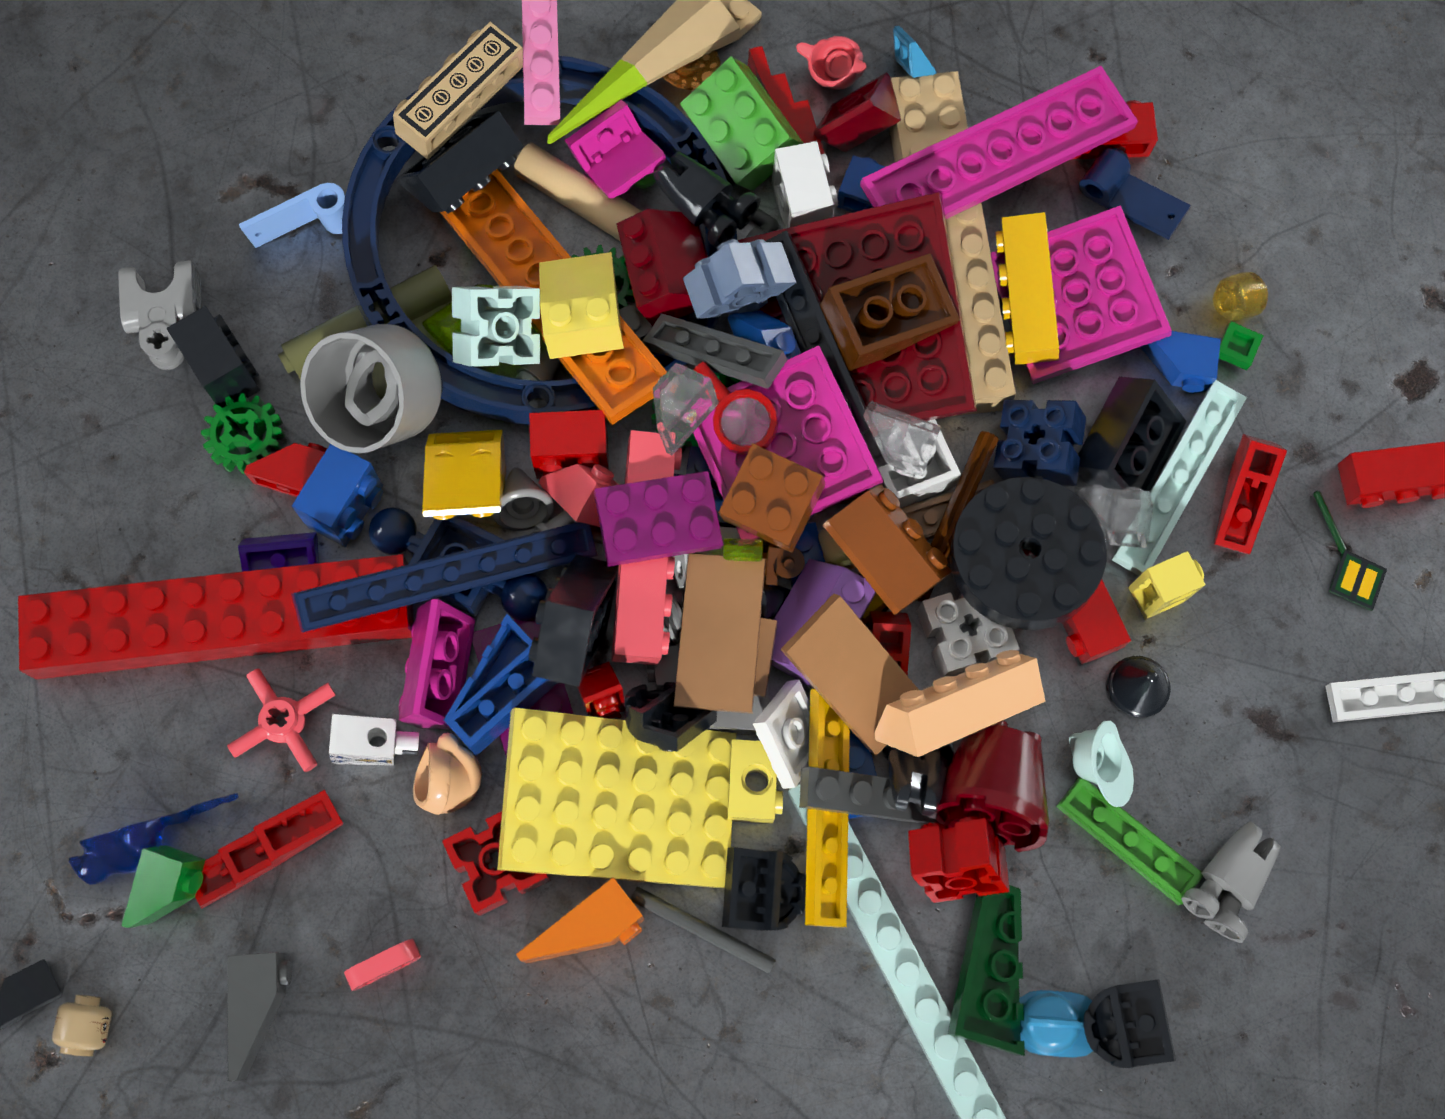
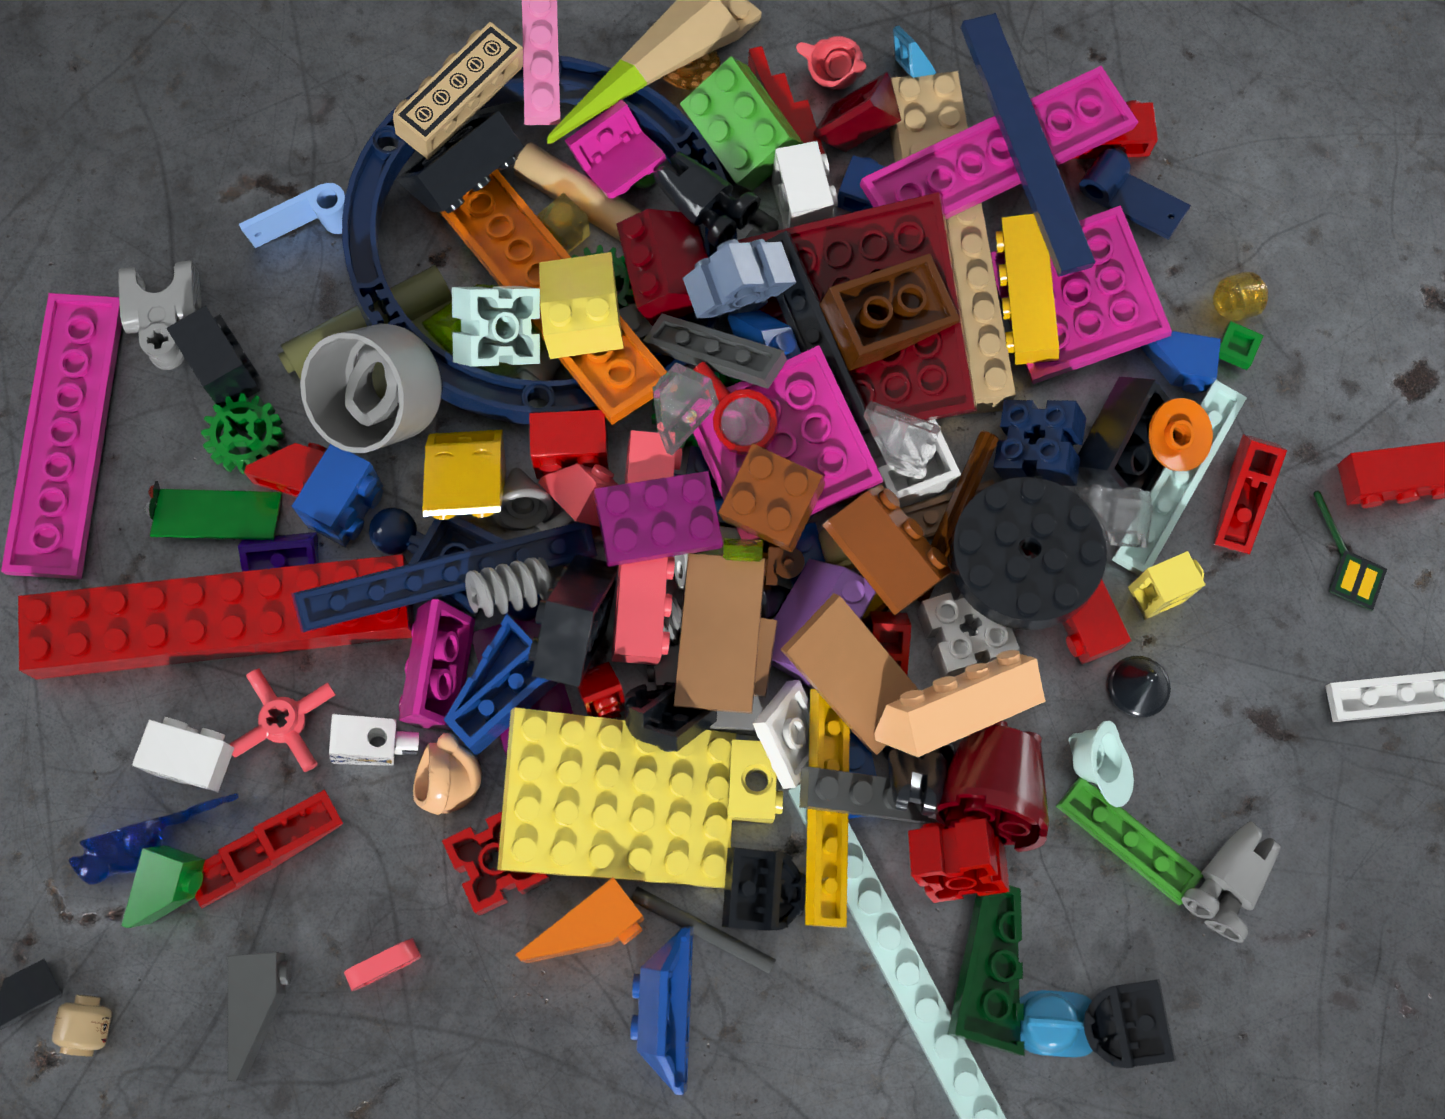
none -> dark pink plate [1,293,122,579]
none -> white brick [132,717,234,792]
none -> green piece [144,481,282,540]
none -> light grey piece [465,557,552,618]
none -> clear yellow brick [537,193,590,254]
none -> blue wedge [631,926,694,1095]
none -> dark blue tile [960,13,1095,277]
none -> orange dish [1149,398,1213,471]

